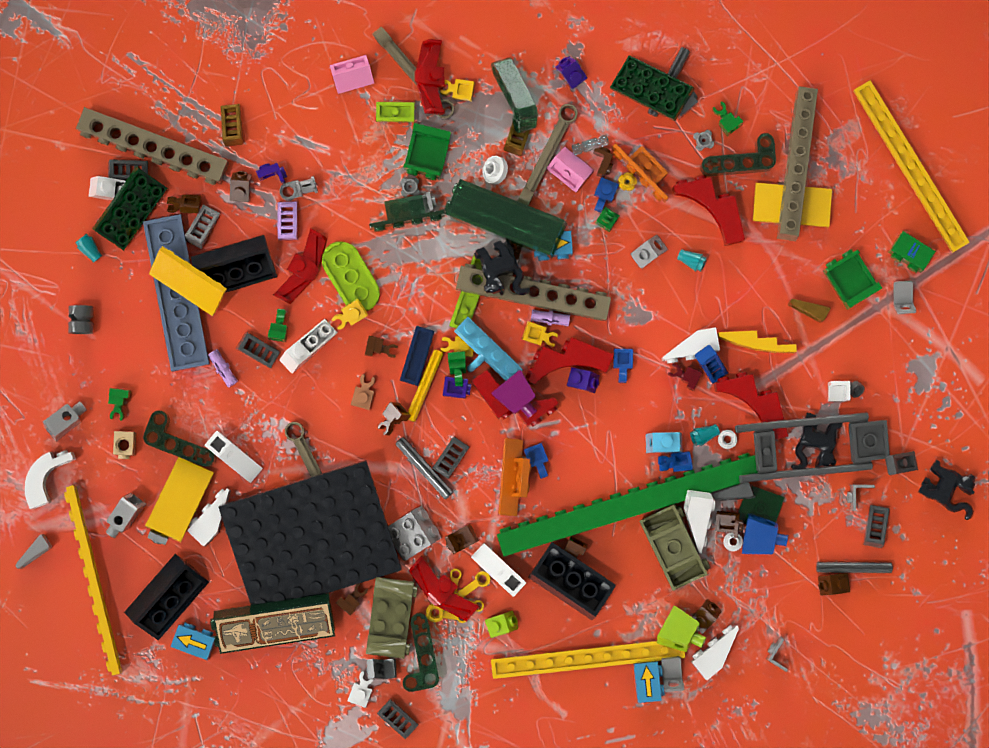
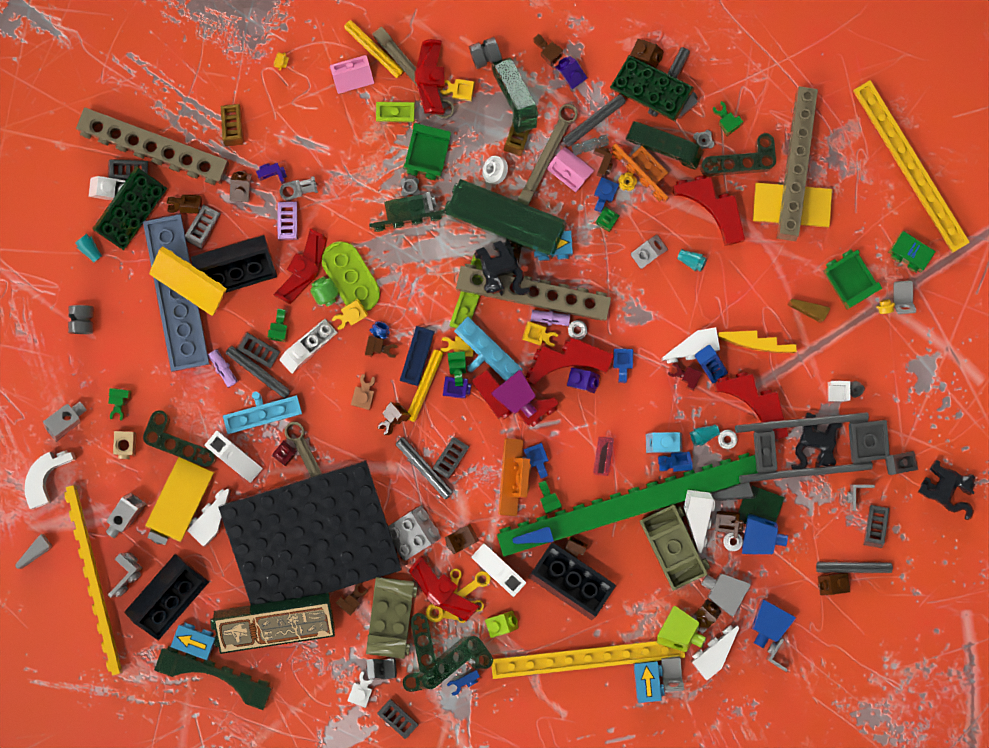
none -> light grey bracket [108,553,143,598]
none -> clear green arch [154,645,273,710]
none -> medium azure plate [223,391,302,434]
none -> dark grey axle [226,346,290,398]
none -> dark red piece [272,440,297,466]
none -> yellow plate [274,52,289,71]
none -> bright green head [310,277,339,306]
none -> yellow axle [344,20,403,78]
none -> blue plate [369,321,390,339]
none -> clear green beam [416,636,493,690]
none -> blue plate [447,669,480,696]
none -> dark grey wheel [469,37,502,69]
none -> blue slope [512,527,554,544]
none -> reddish brown piece [533,34,563,66]
none -> green piece [538,480,562,514]
none -> dark grey axle [562,94,626,147]
none -> white plate [568,320,587,340]
none -> clear pink slope [593,437,614,477]
none -> clear green beam [625,121,704,170]
none -> reddish brown bracket [630,39,664,68]
none -> light grey torso [701,573,751,617]
none -> blue torso [751,599,796,648]
none -> yellow plate [876,299,895,314]

